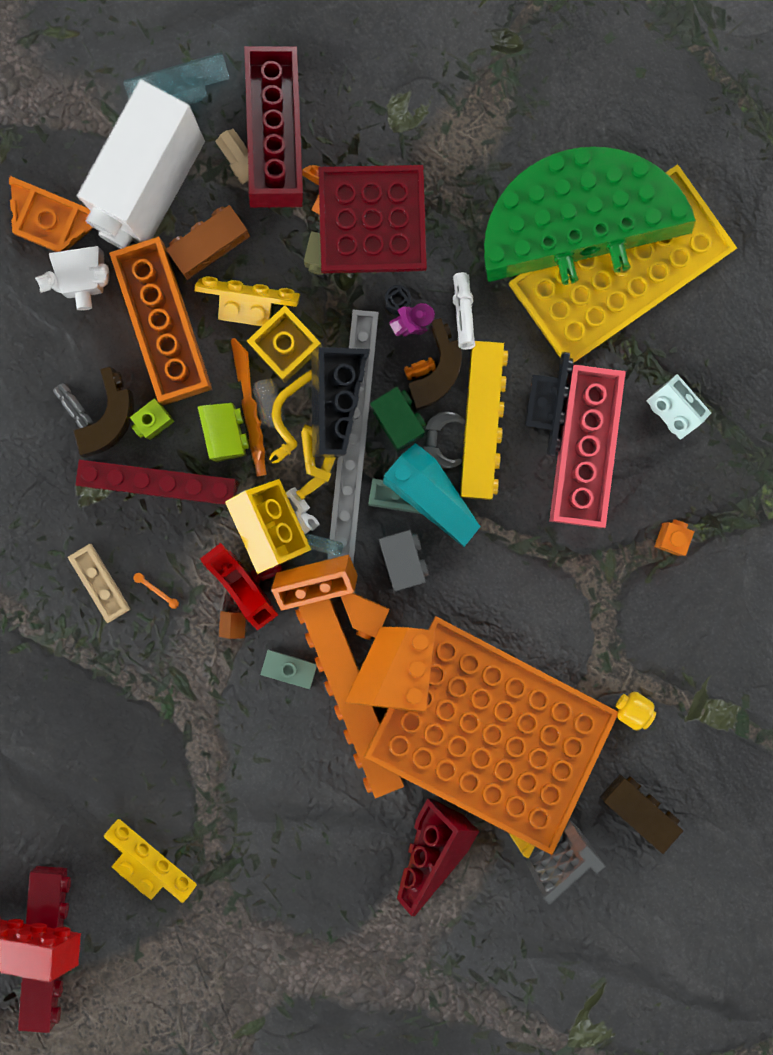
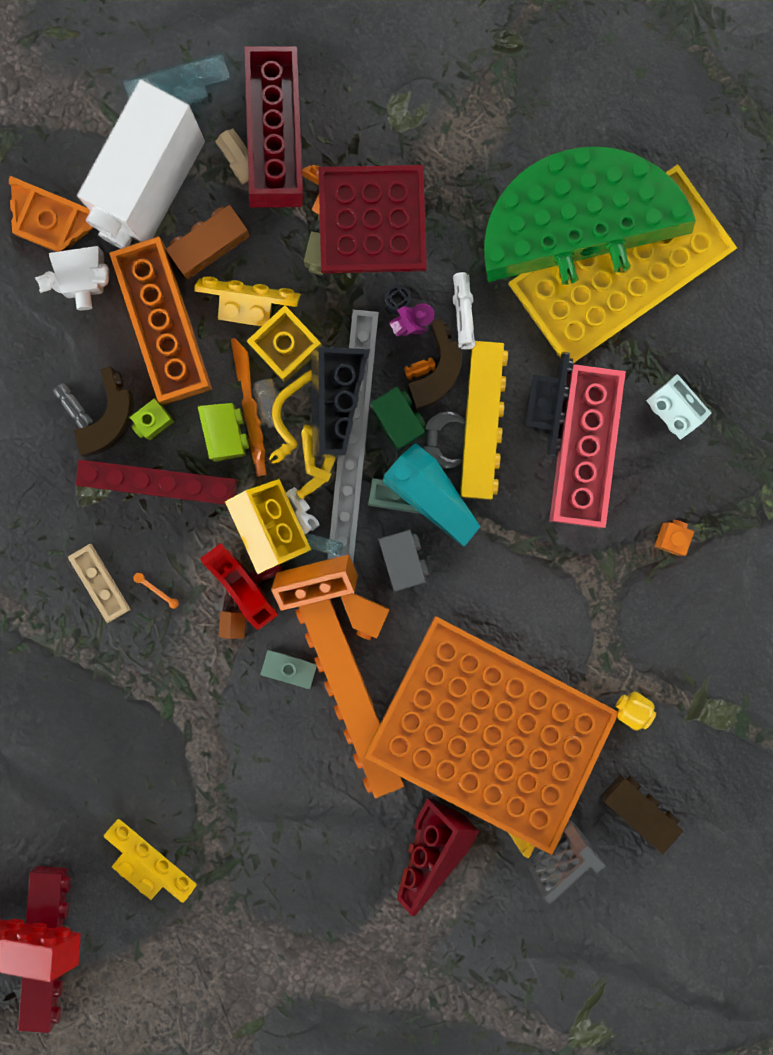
orange wedge [345,627,435,712] -> none

